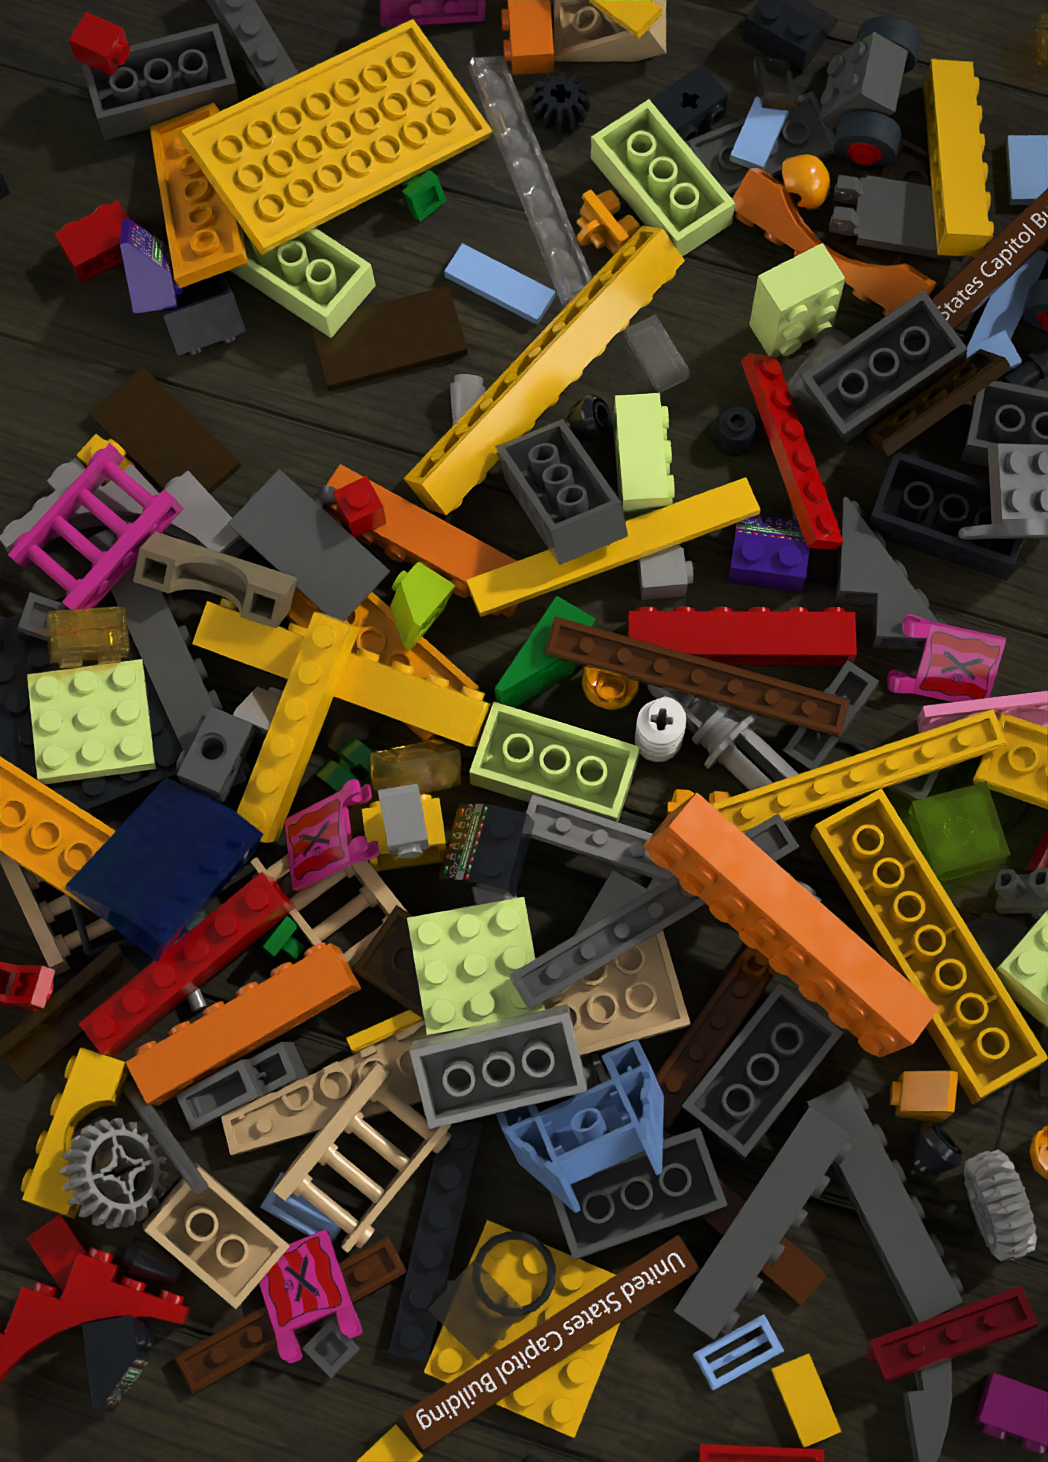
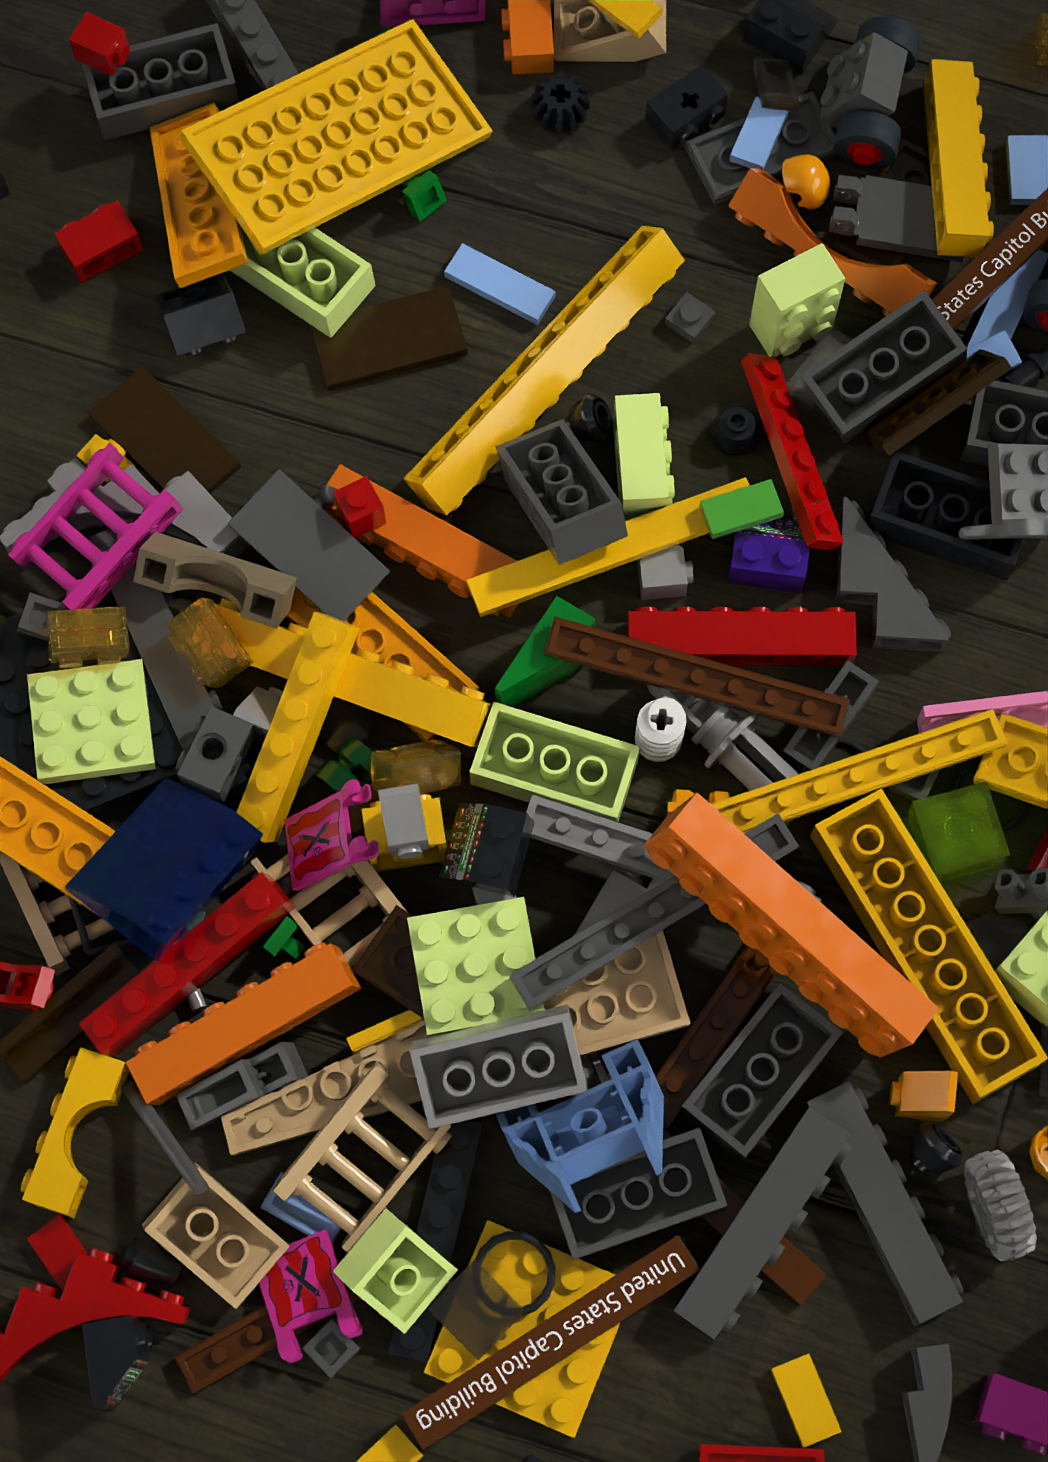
light grey gear [59,1118,169,1229] -> none
dark purple slope [120,219,183,313] -> none
lime slope [390,562,456,651] -> none
light grey cone [450,374,486,425] -> none
clear plate [468,56,592,307] -> none
light orange hips [576,190,640,256] -> none
light orange hair [581,667,639,710] -> none
yellowish green brick [591,99,735,257] -> none
clear tile [624,314,690,393] -> none
light blue tile [693,1314,784,1391] -> none
dark red fence [865,1286,1039,1383] -> none
flag [887,614,1006,702] -> none
none -> clear yellow brick [167,597,254,688]
none -> yellowish green slope [333,1208,457,1334]
none -> dark grey plate [665,292,716,344]
none -> bright green tile [699,479,784,539]

